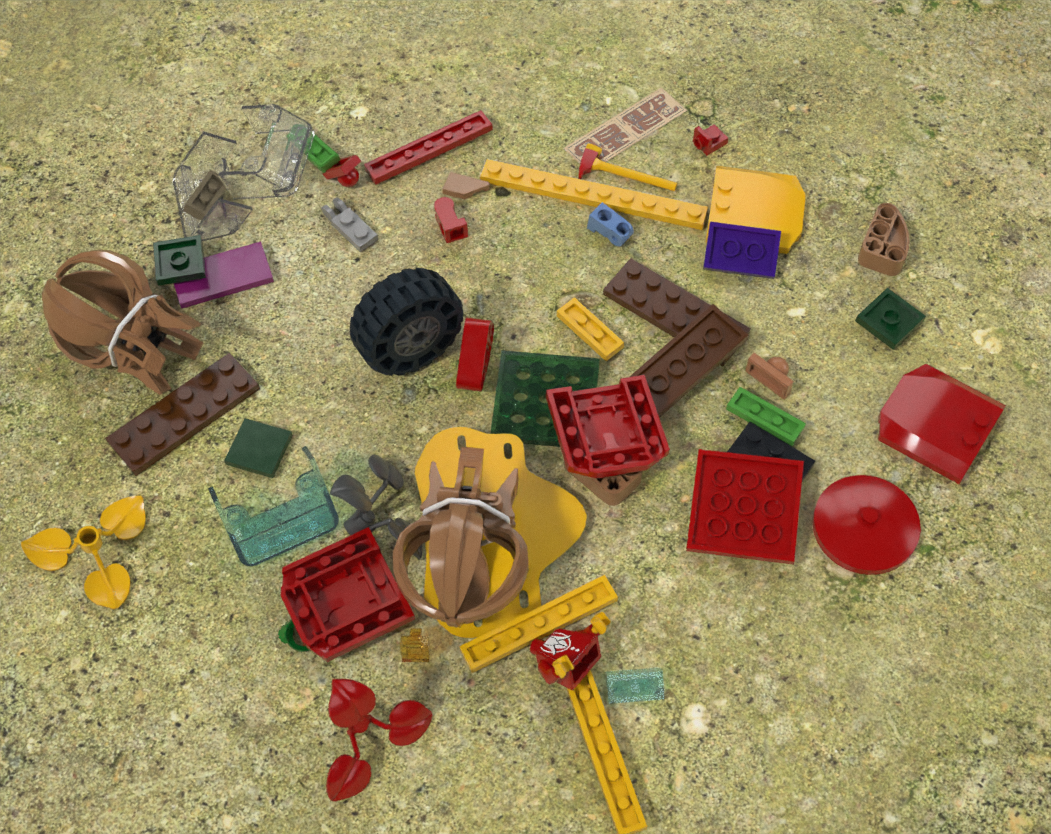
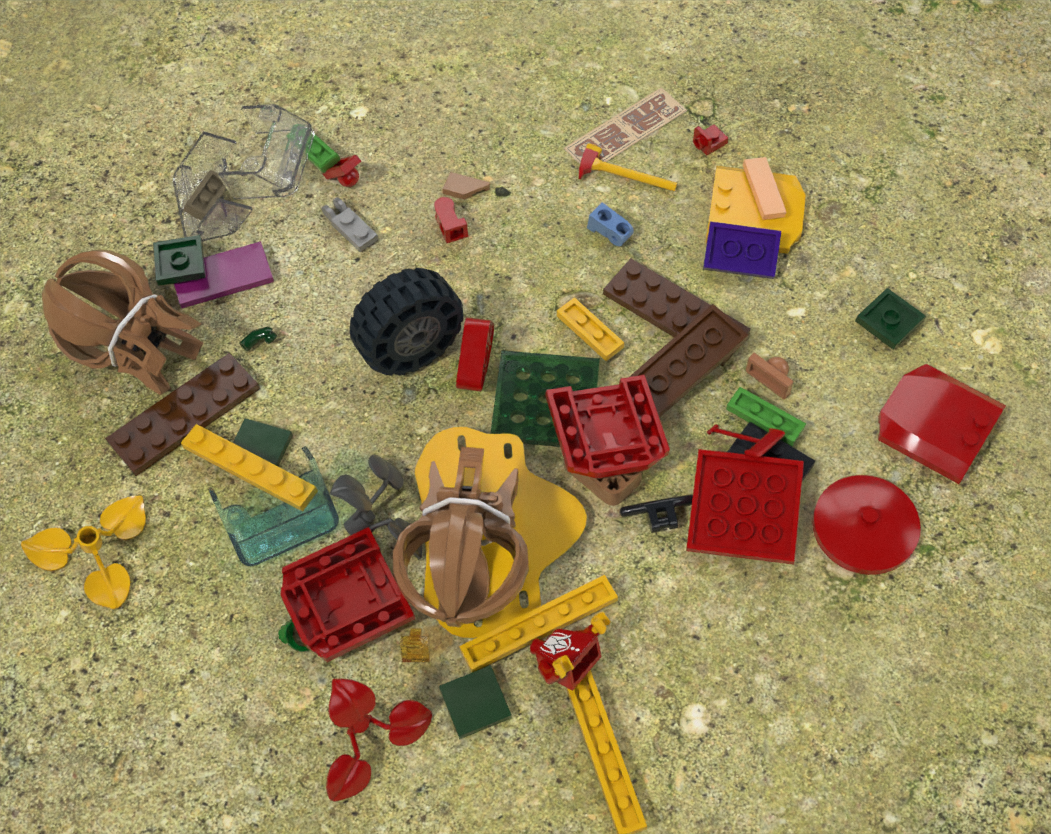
red plate [364,110,493,185] -> none
yellow plate [480,159,708,230] -> none
clear light blue slope [605,668,665,704] -> none
medium nougat beam [858,203,910,276] -> none
none -> yellow plate [181,424,318,512]
none -> dark green arm [239,326,277,352]
none -> dark green tile [439,665,512,739]
none -> black piece [619,494,693,533]
none -> red piece [707,424,785,458]
none -> light nougat tile [743,157,786,220]

